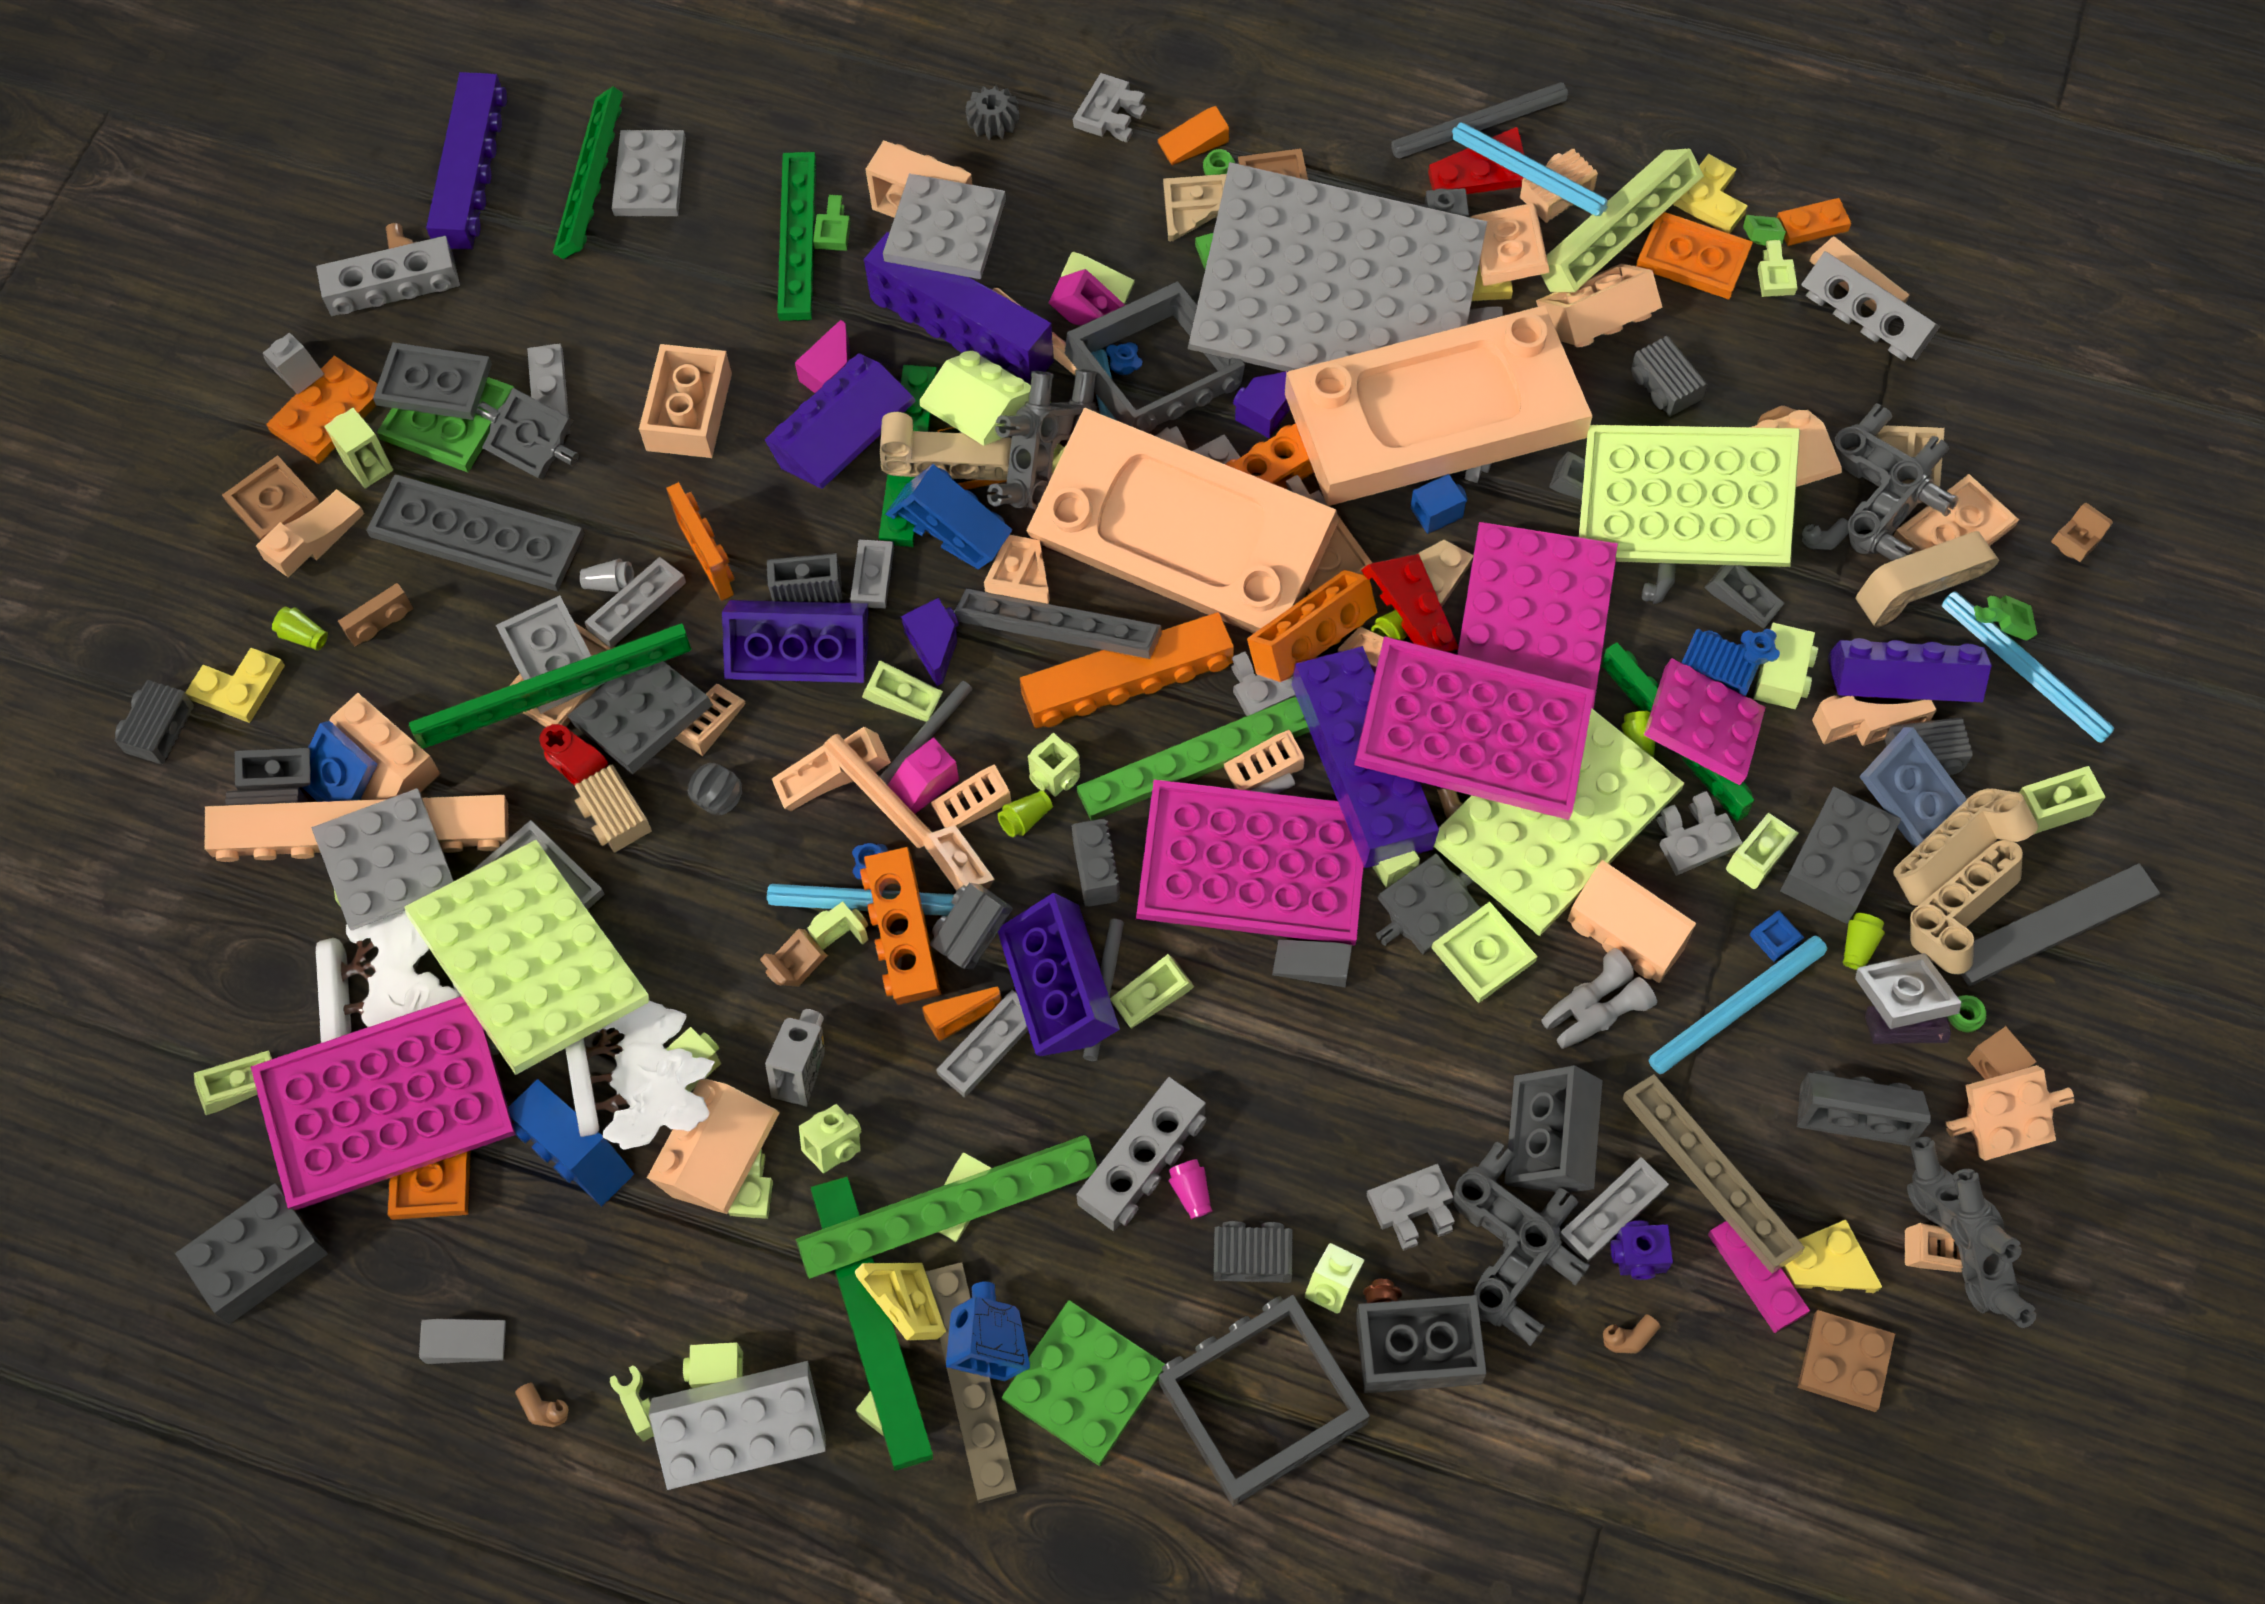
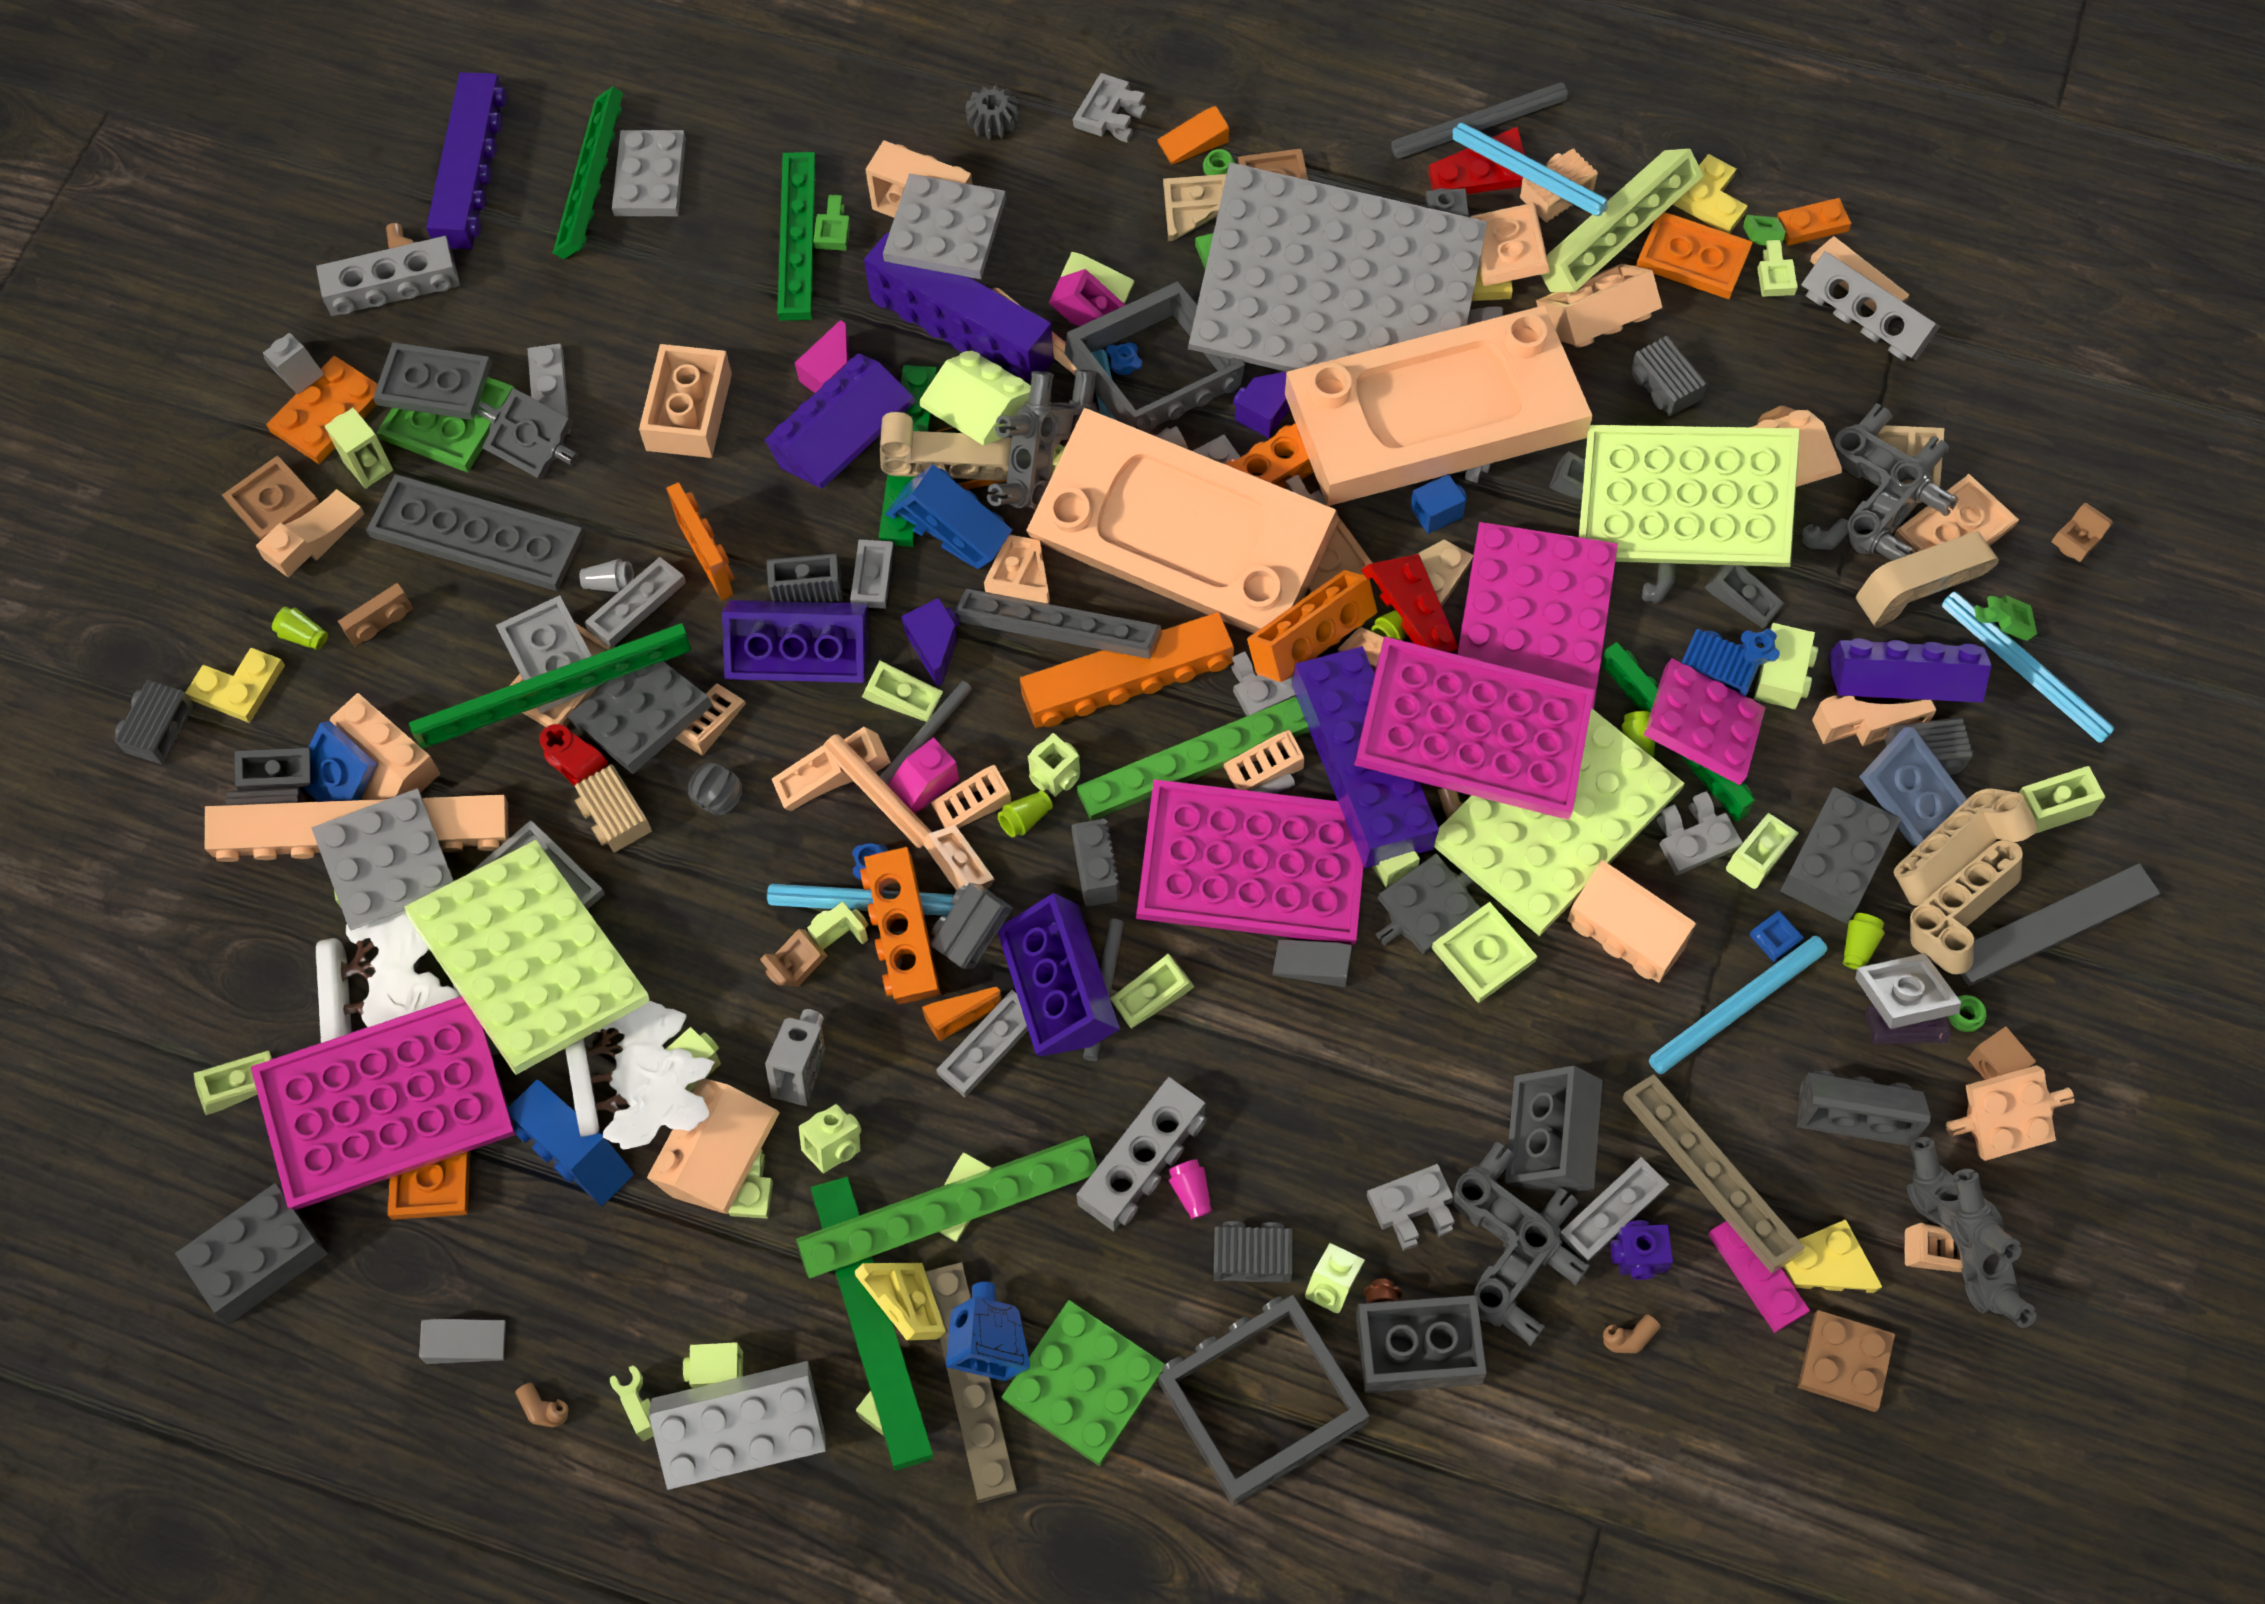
light grey piece [1541,948,1657,1049] -> none

